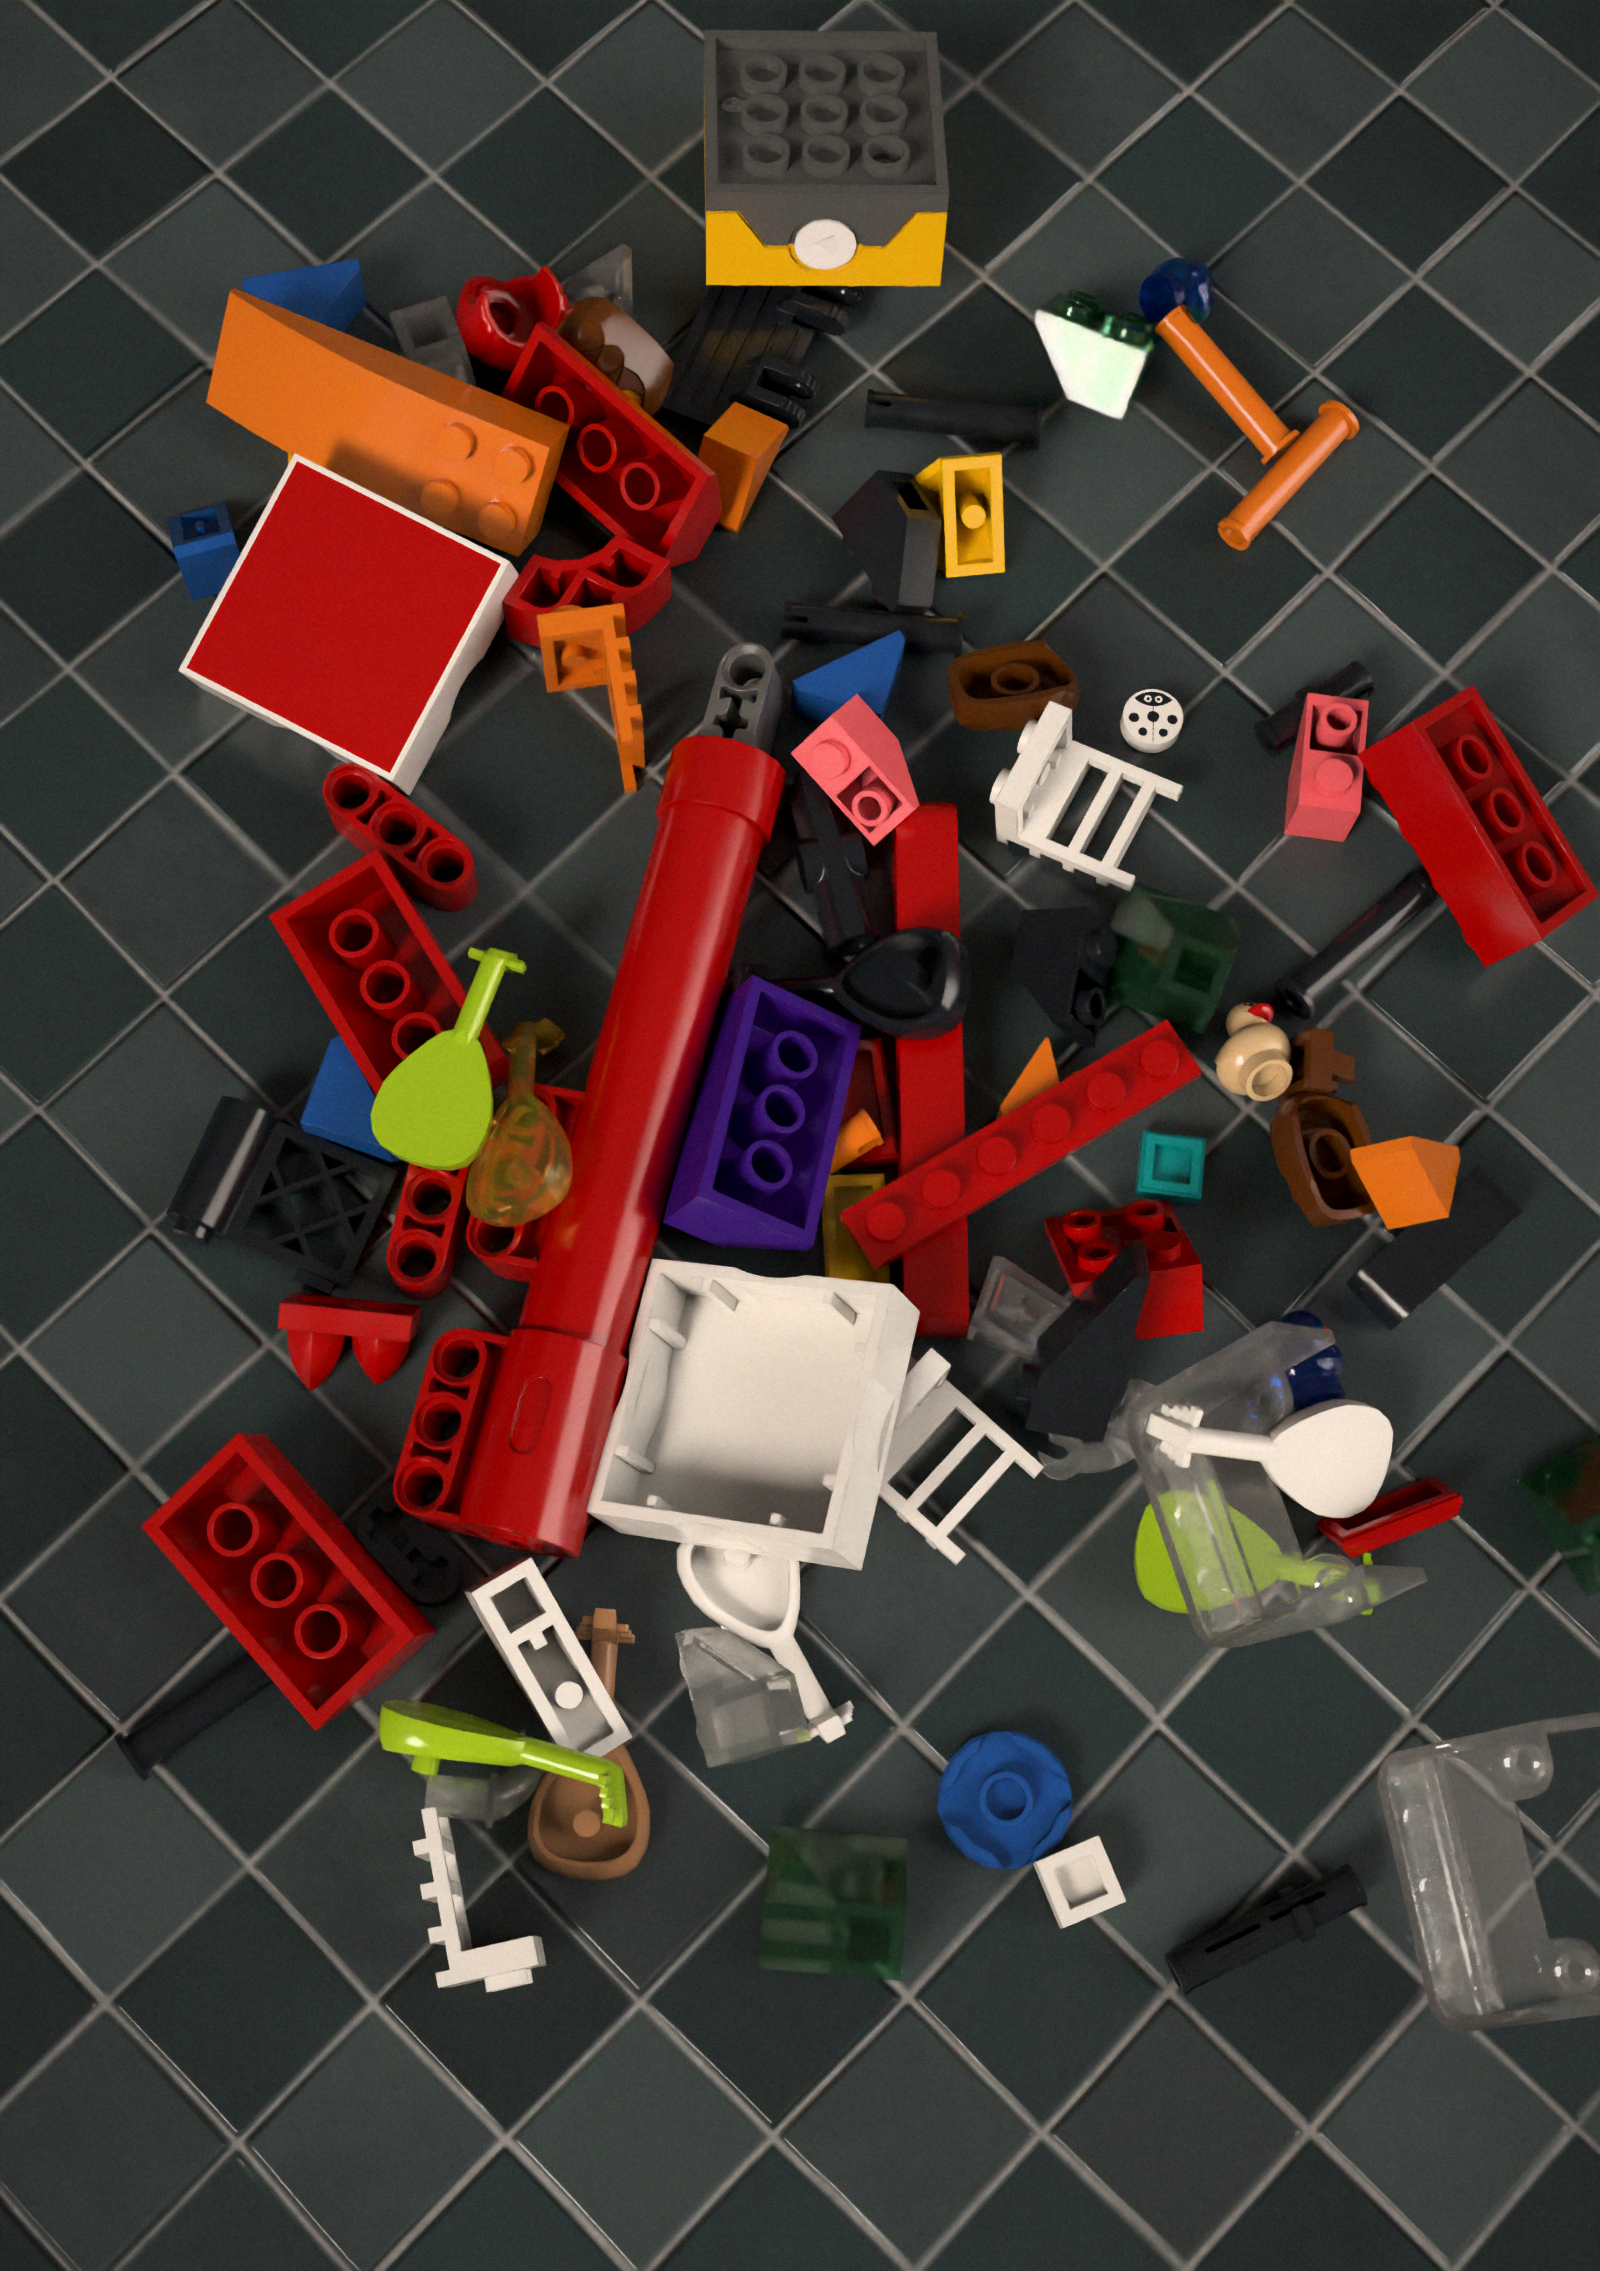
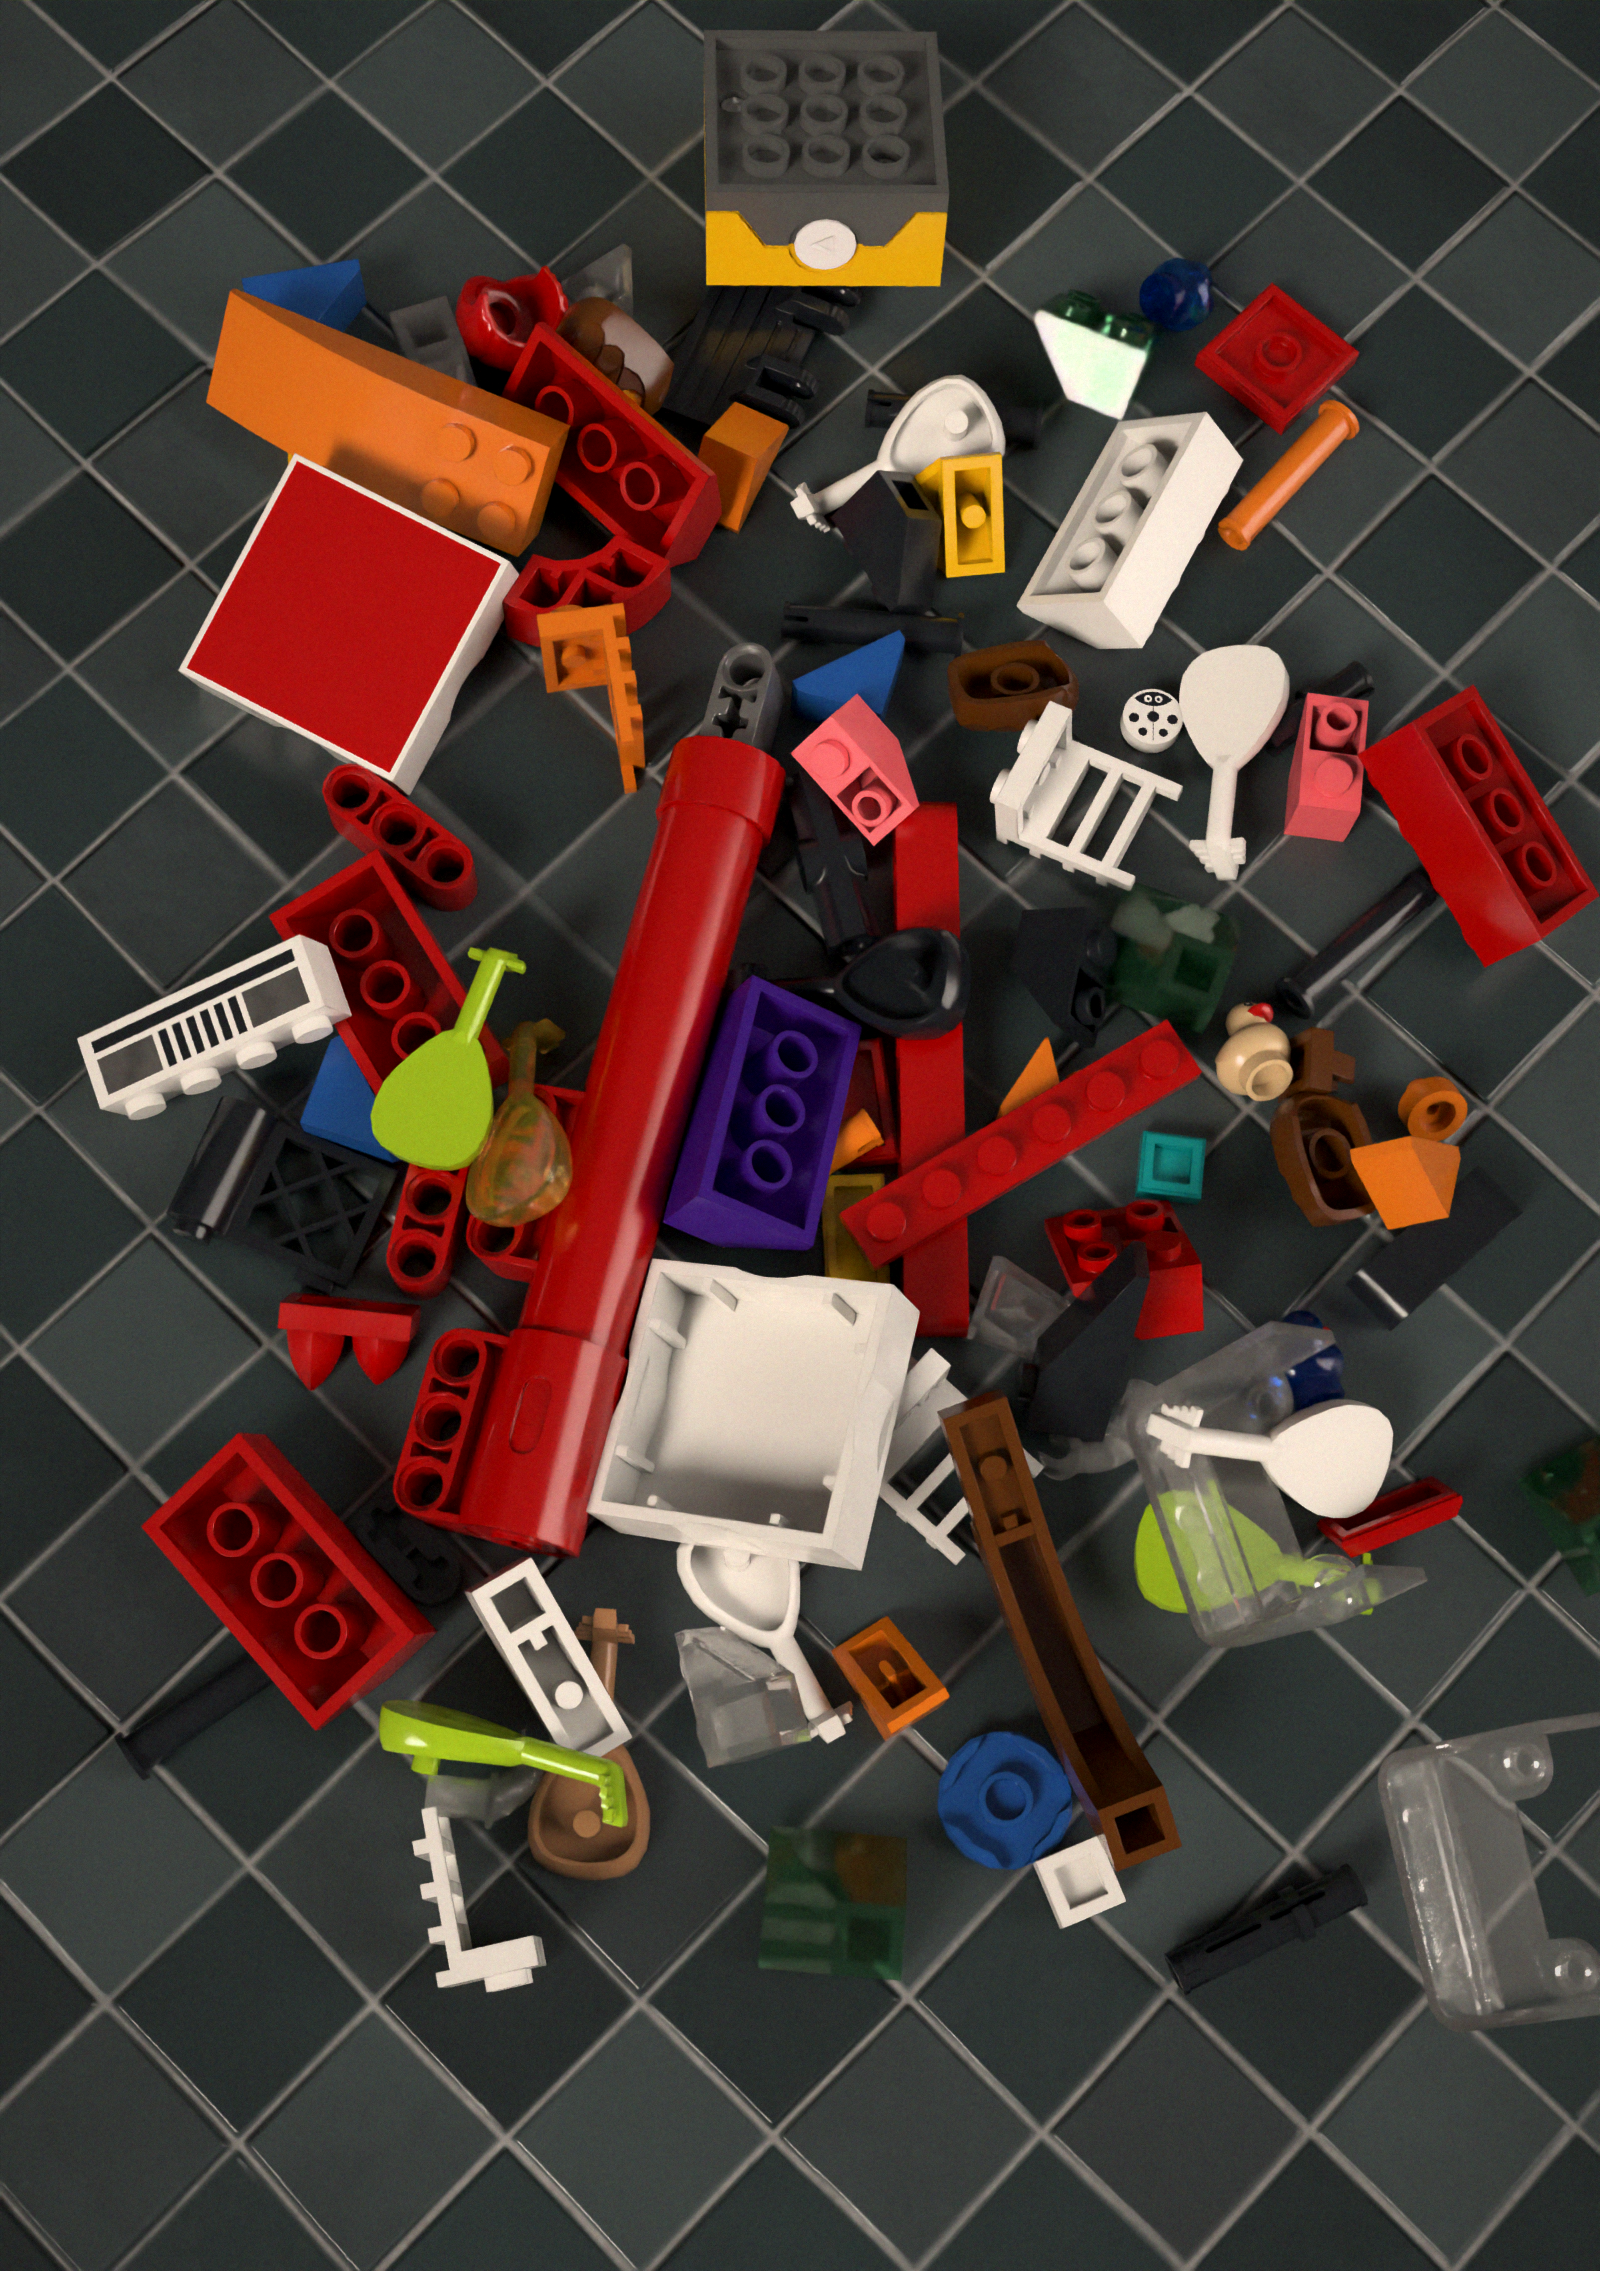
blue slope [168,502,241,600] -> none
orange pin [1154,304,1300,466] -> none
none -> white brick [77,934,352,1120]
none -> white piece [790,374,1006,534]
none -> orange slope [831,1616,950,1742]
none -> reddish brown arch [937,1388,1182,1872]
none -> white slope [1016,412,1243,649]
none -> white piece [1179,645,1290,880]
none -> red tile [1194,282,1360,436]
none -> orange tile [1398,1076,1468,1142]

